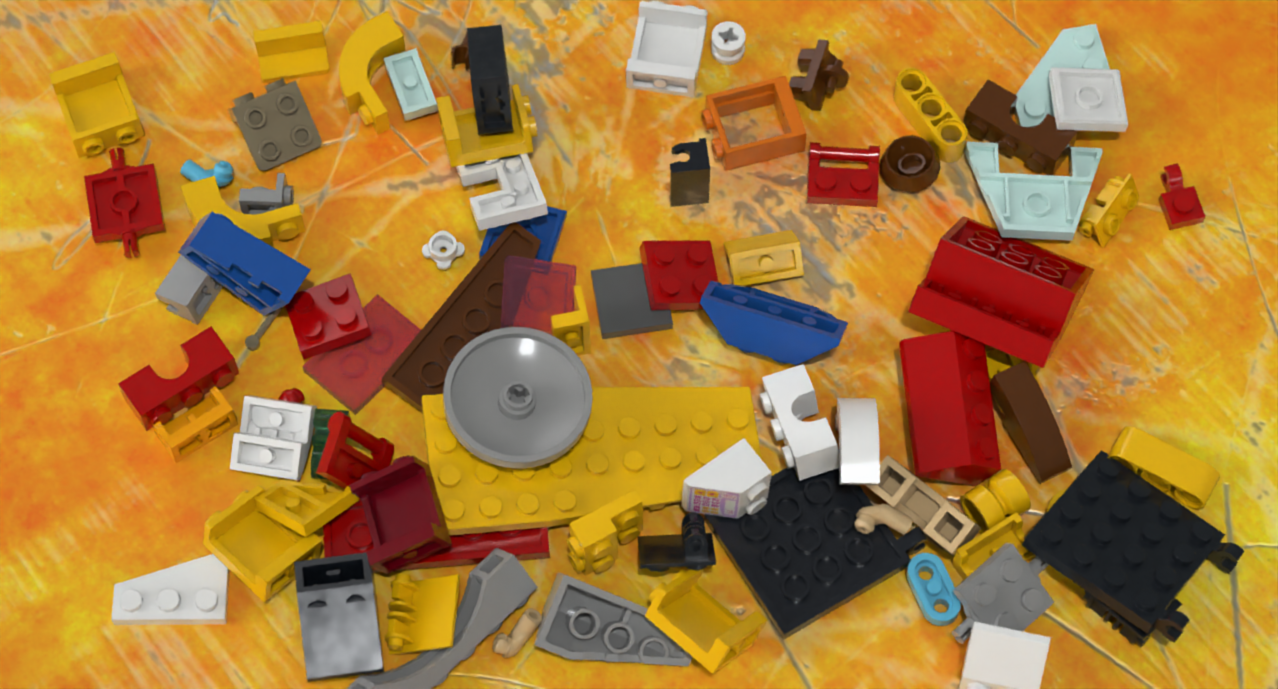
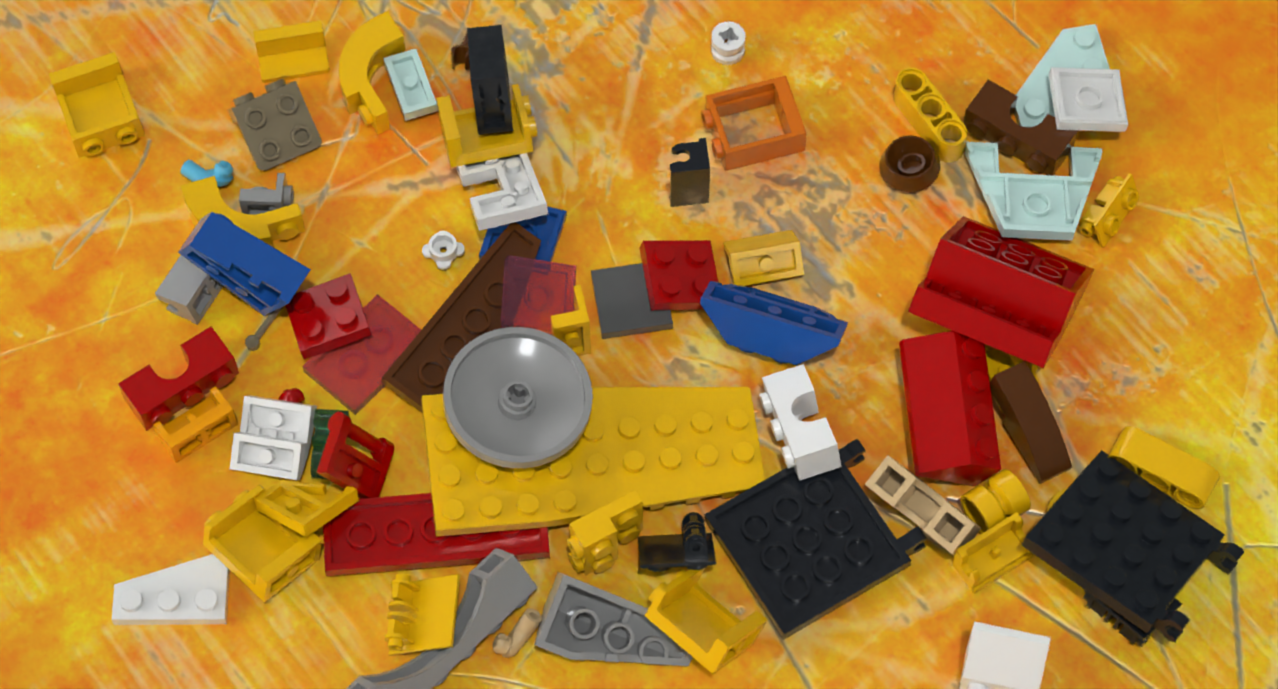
red plate [84,147,165,258] -> none
slope [294,552,384,682] -> none
dark red panel [349,456,452,574] -> none
white panel [626,1,707,98] -> none
white slope [681,438,772,519] -> none
reddish brown hips [789,39,849,111] -> none
red plate [807,142,880,207] -> none
white arch [835,398,880,485] -> none
tan arm [854,504,913,535] -> none
medium azure plate [907,553,961,626] -> none
light grey plate [952,543,1054,644] -> none
red plate [1159,163,1206,230] -> none

